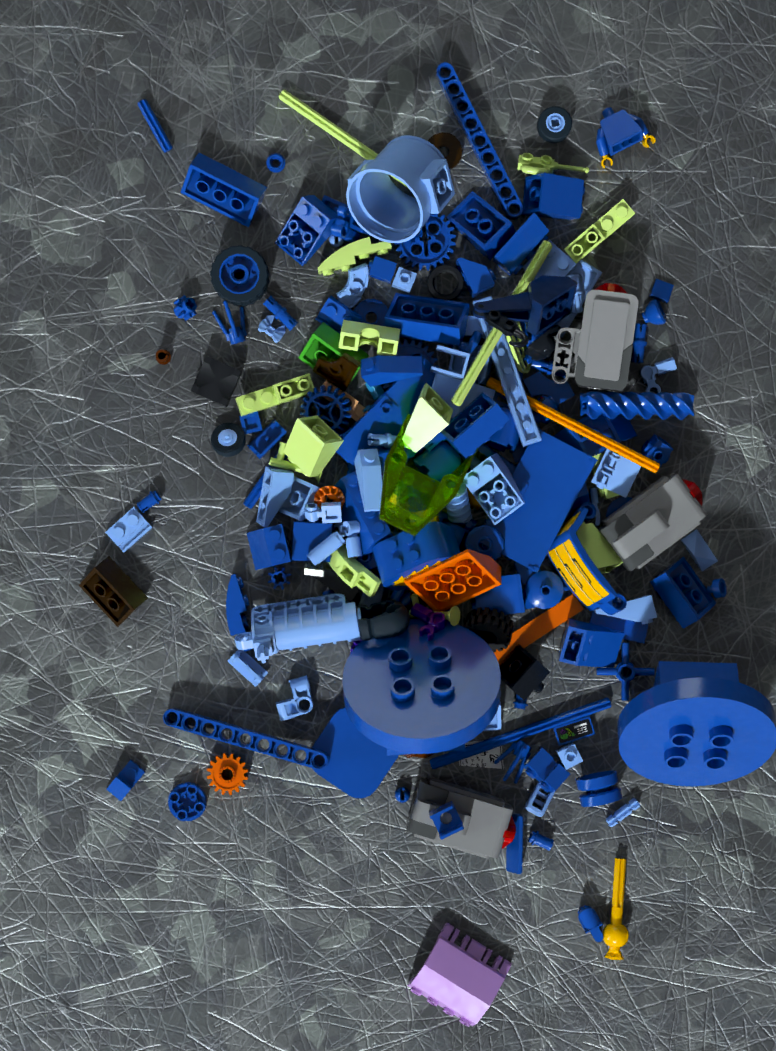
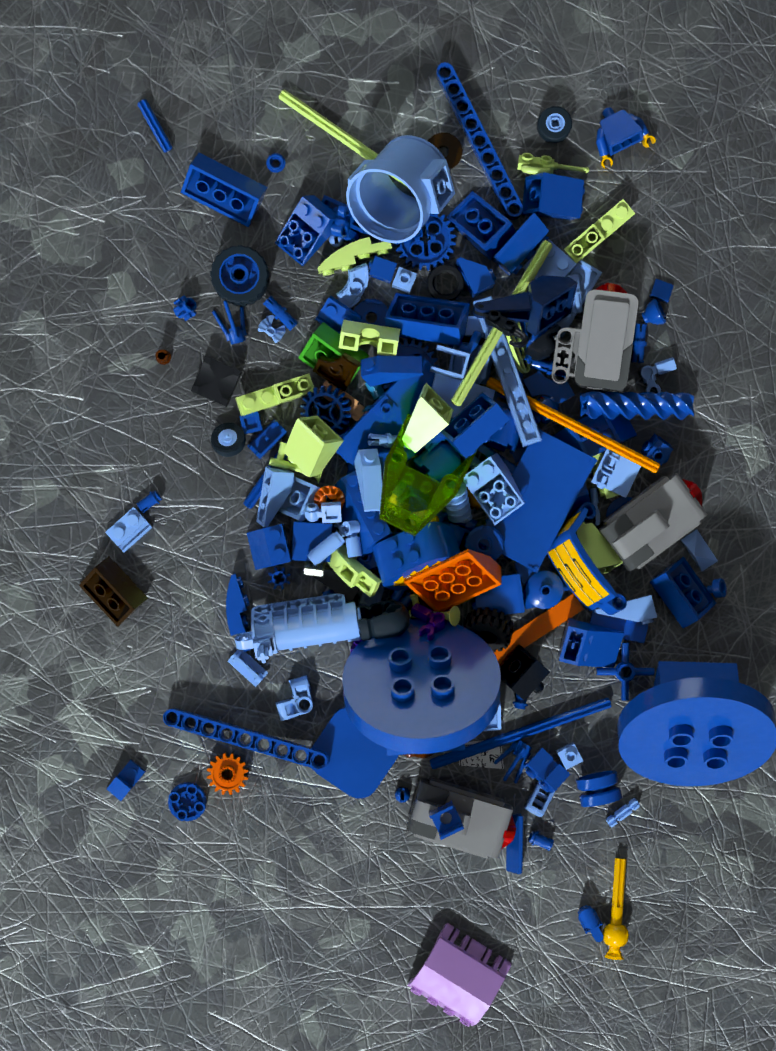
tile [553,716,595,746] -> none

